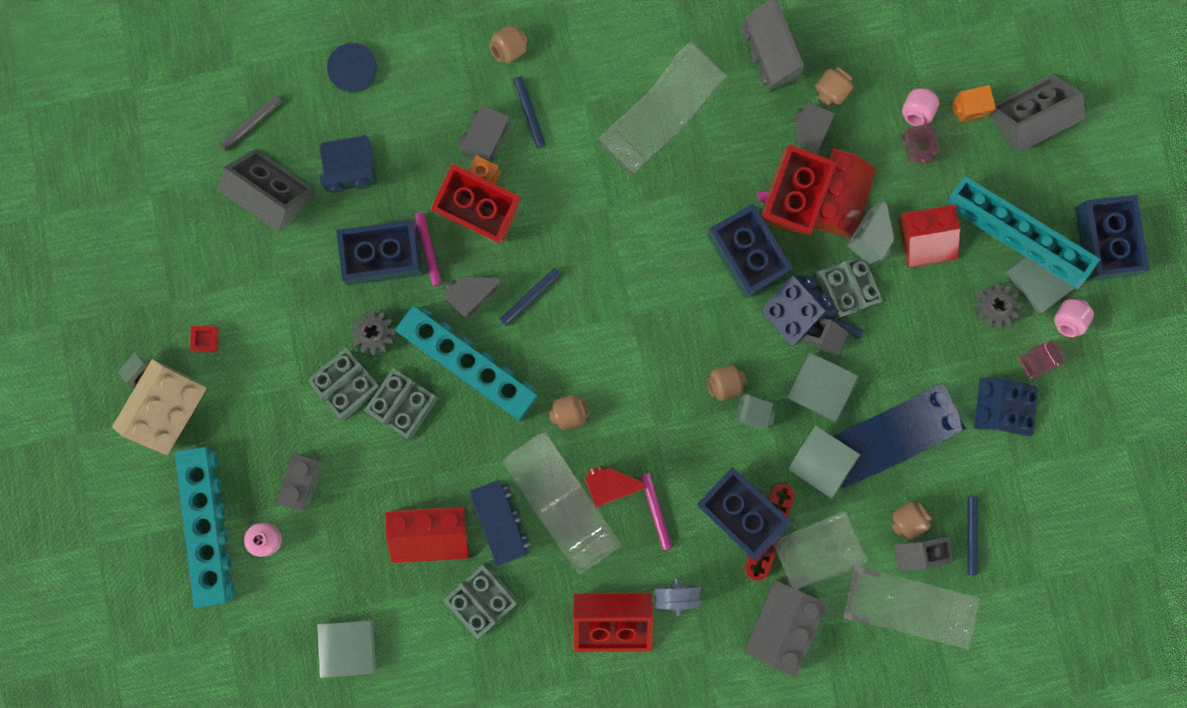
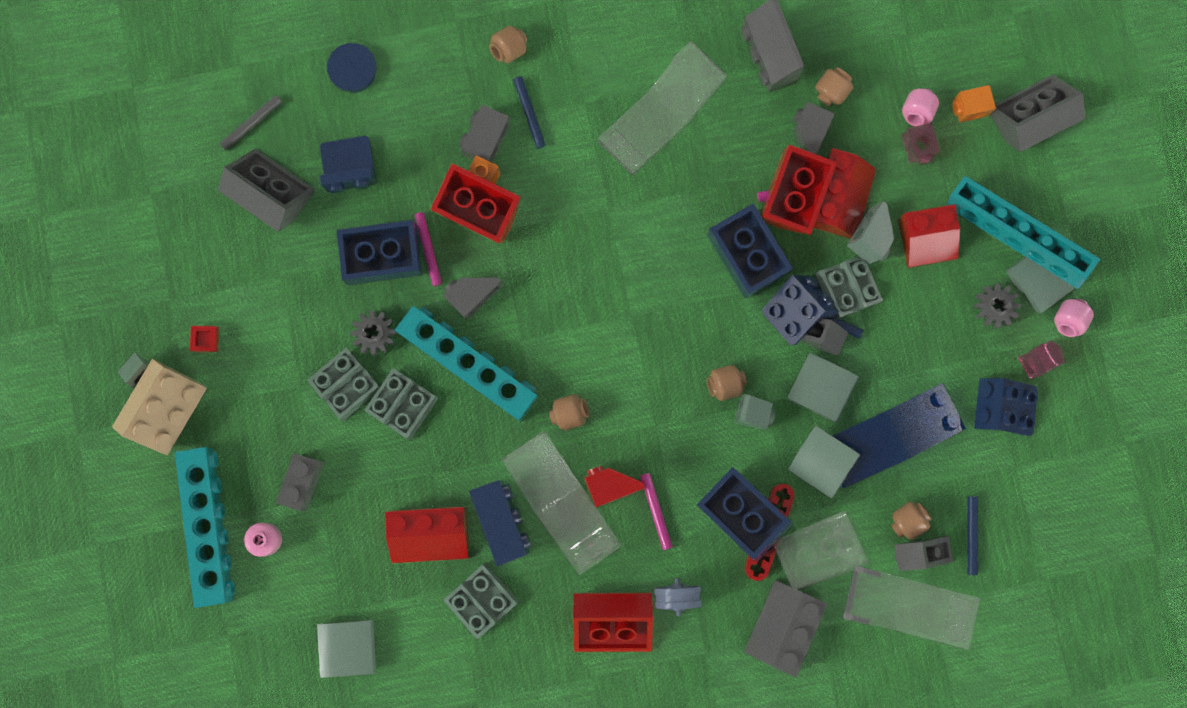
dark blue bar [500,268,561,326] -> none
dark blue brick [1075,195,1150,281] -> none

